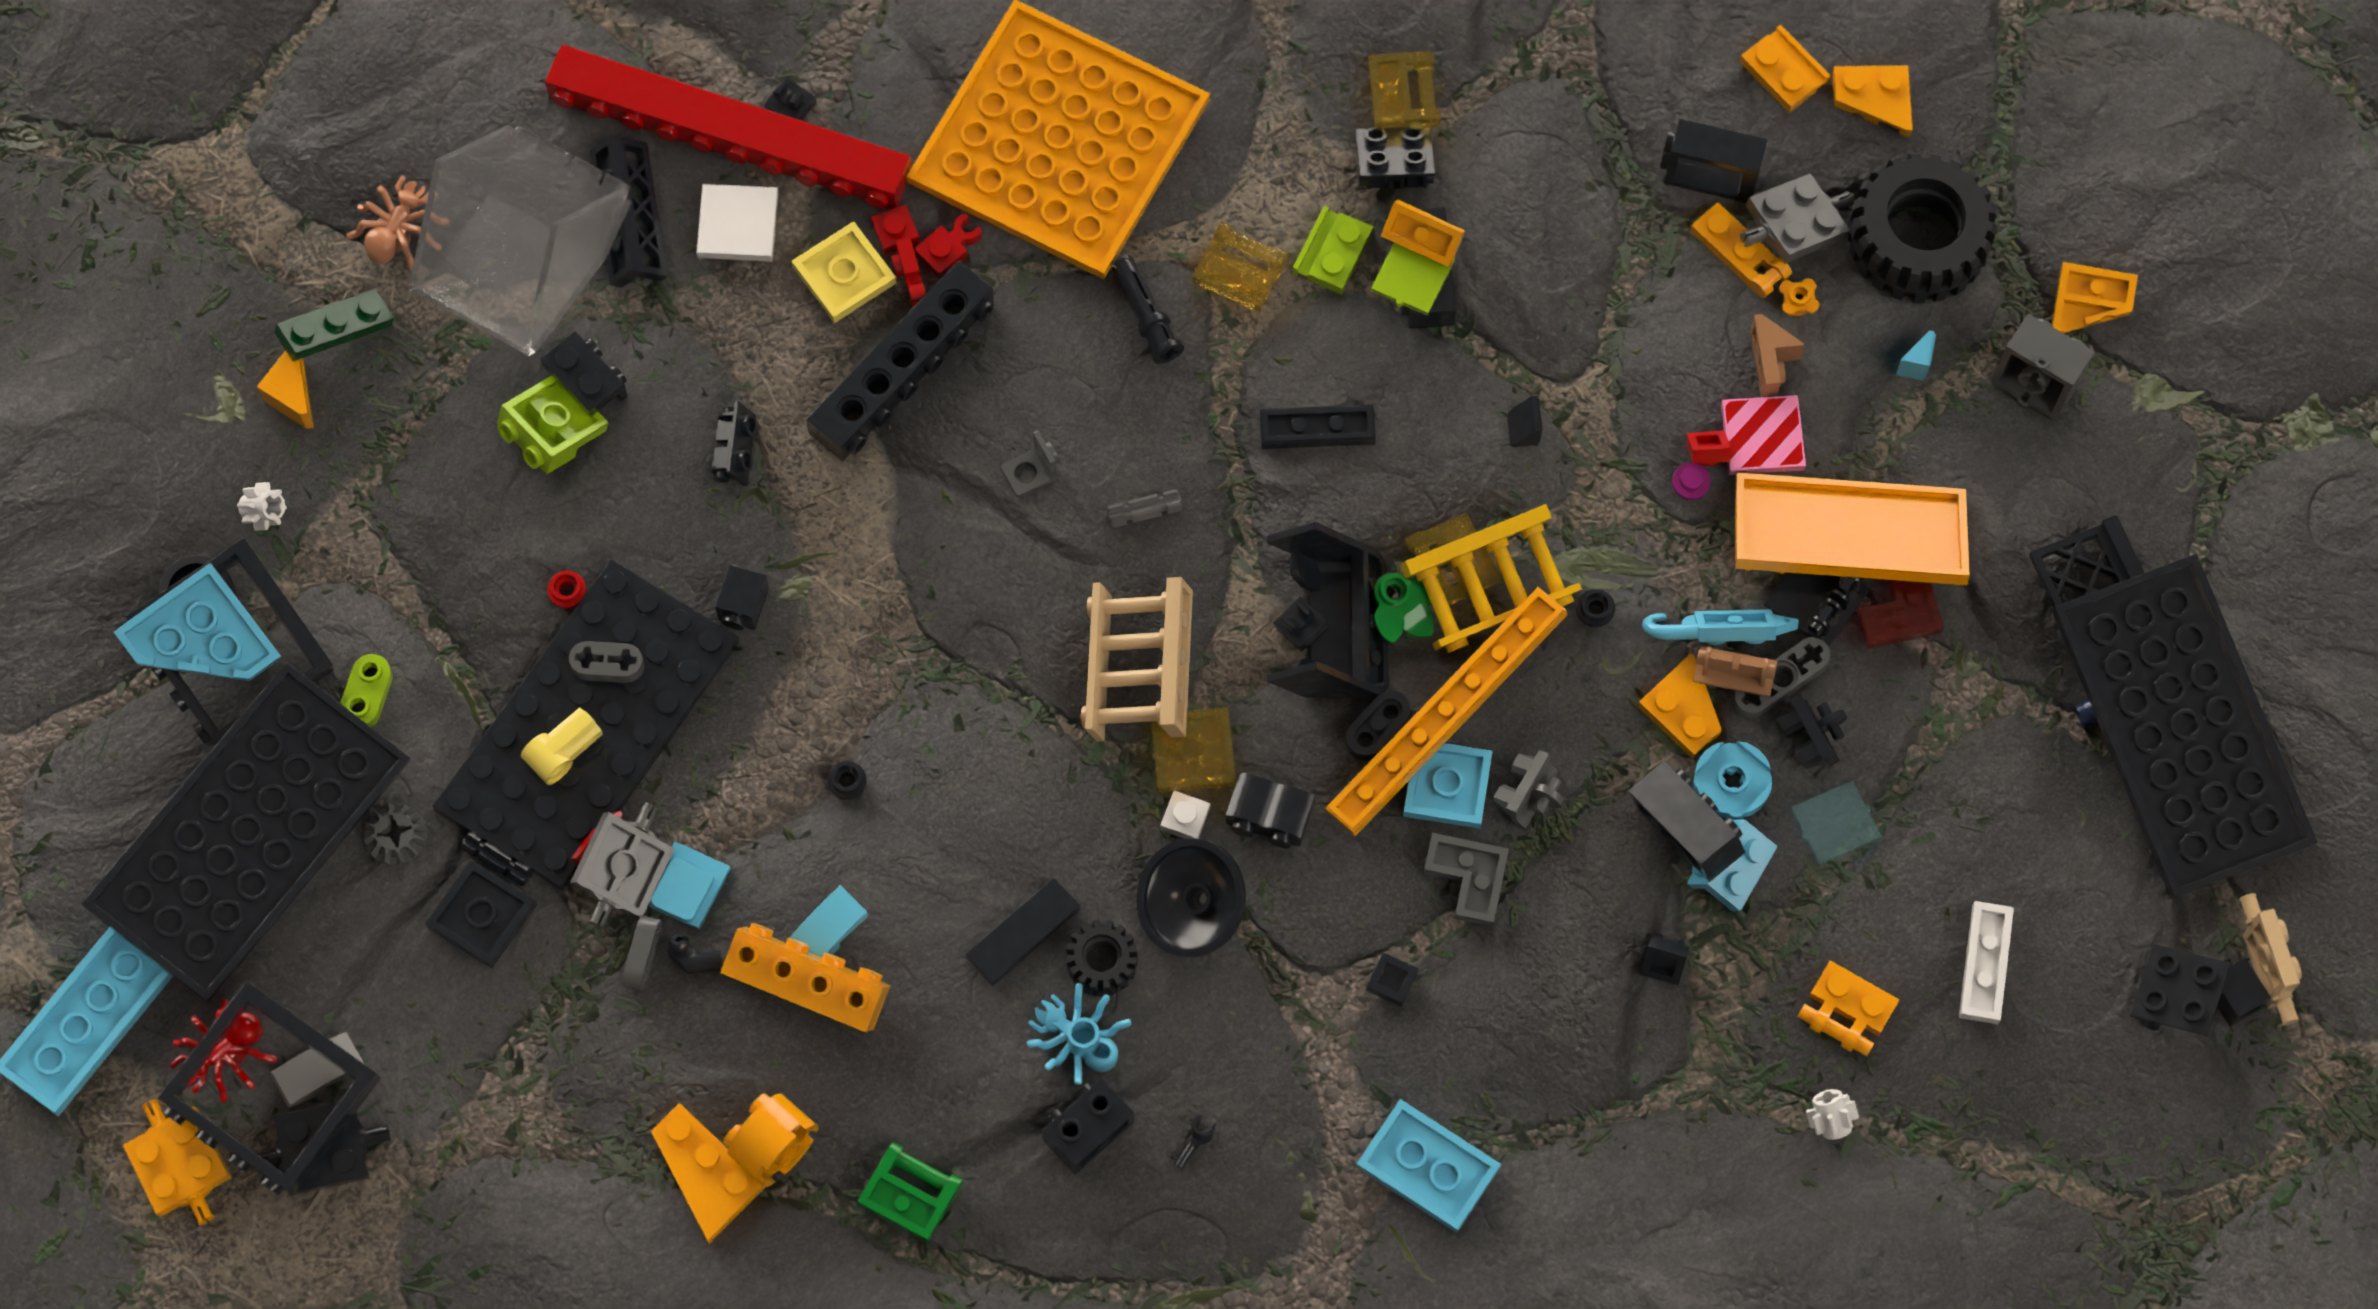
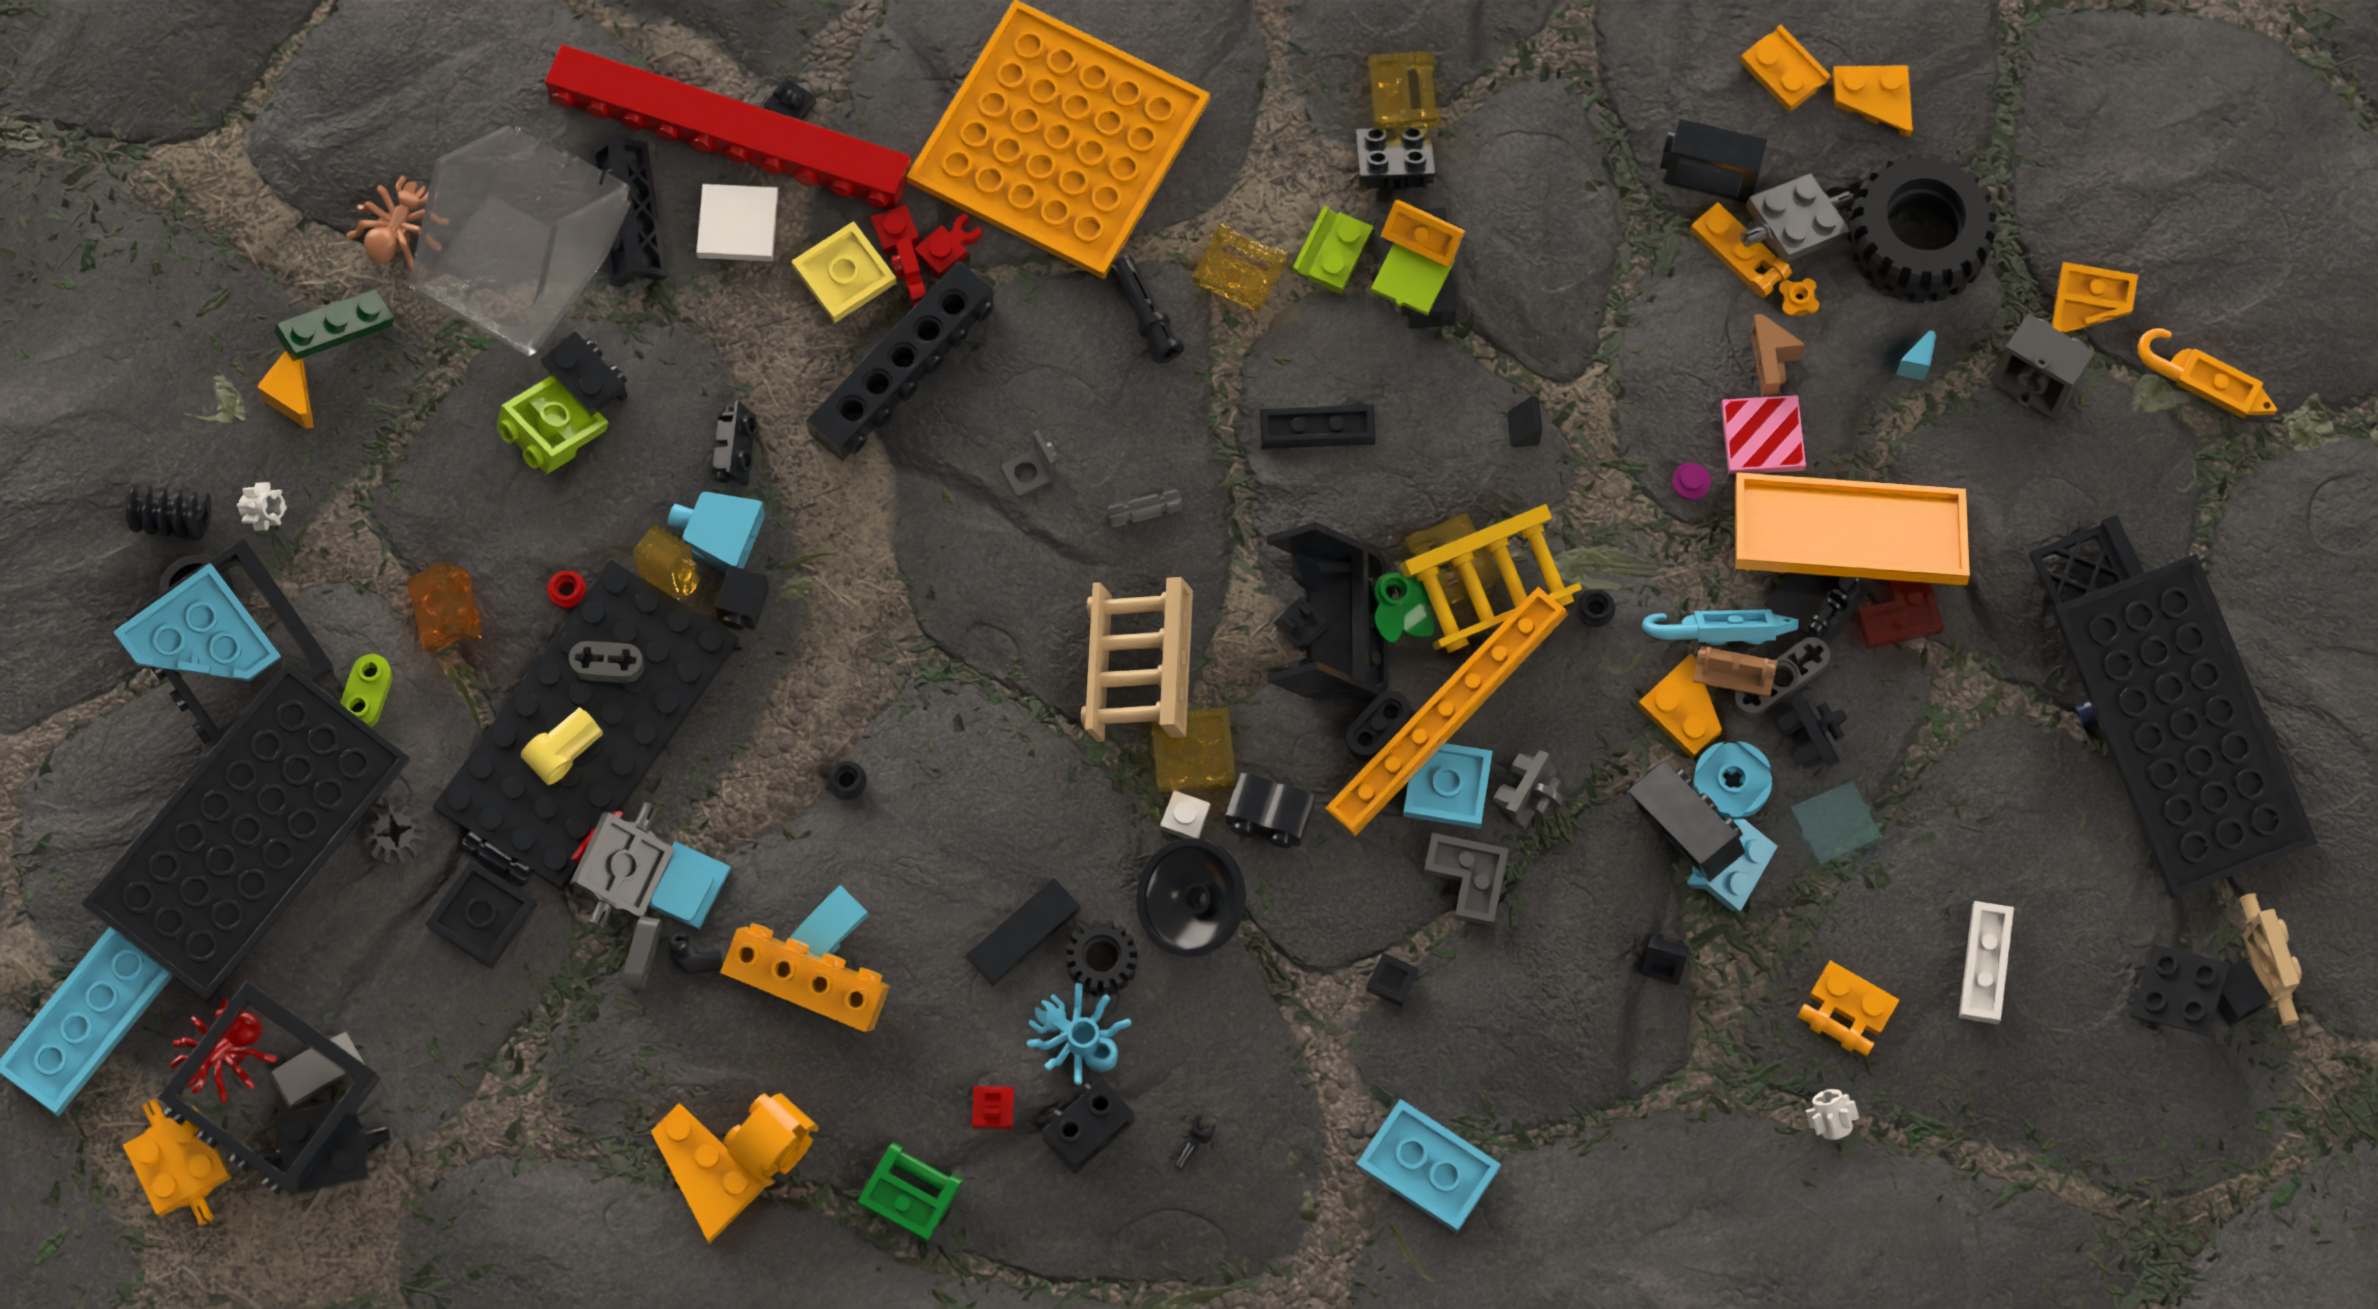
red plate [1686,431,1731,466] -> none
none -> black piece [126,484,212,541]
none -> clear orange bracket [407,561,482,652]
none -> clear yellow brick [633,524,700,600]
none -> medium azure torso [668,492,765,574]
none -> red tile [972,1086,1014,1130]
none -> light orange plate [2137,328,2277,419]

